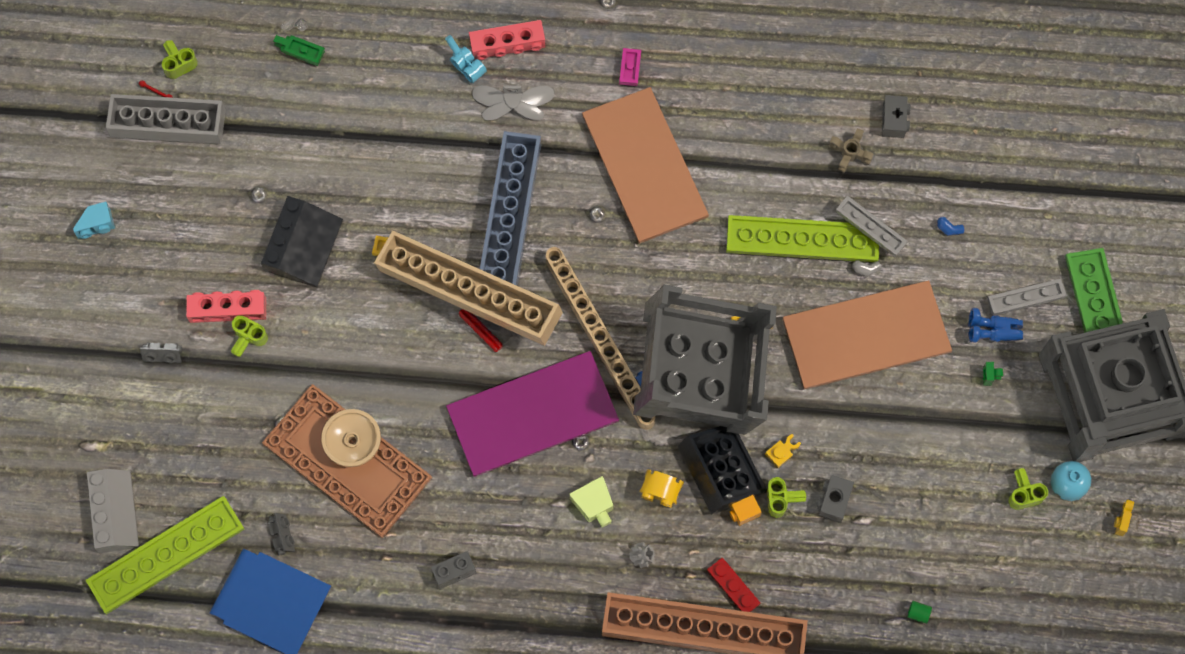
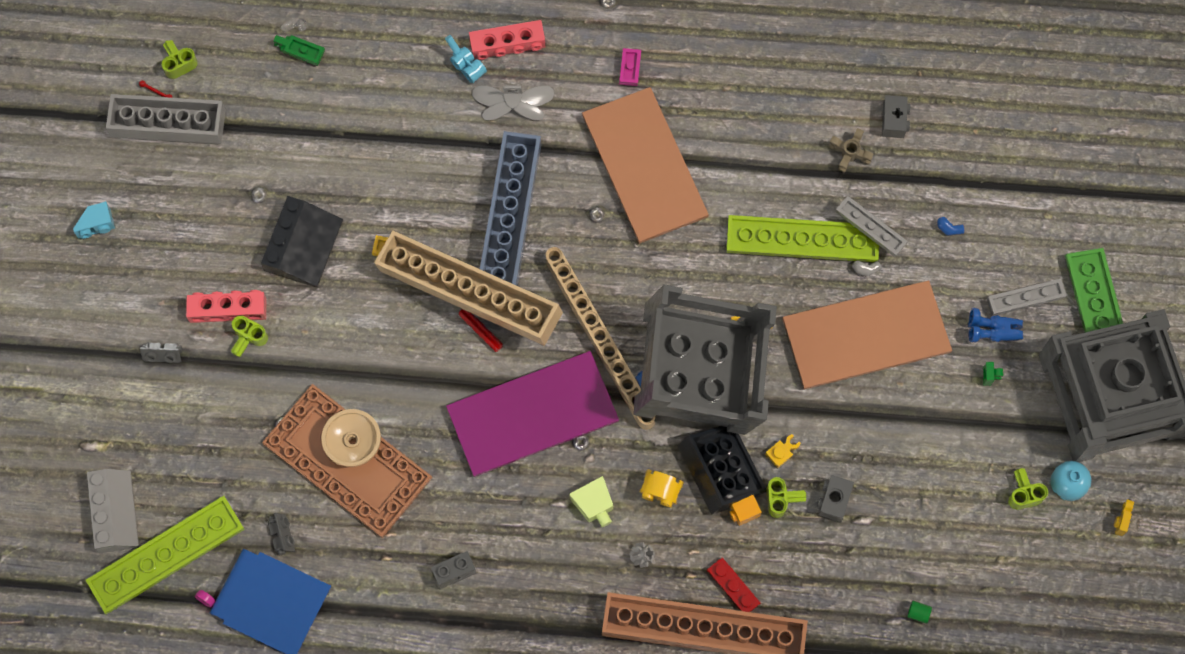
none -> dark pink tile [195,590,215,608]

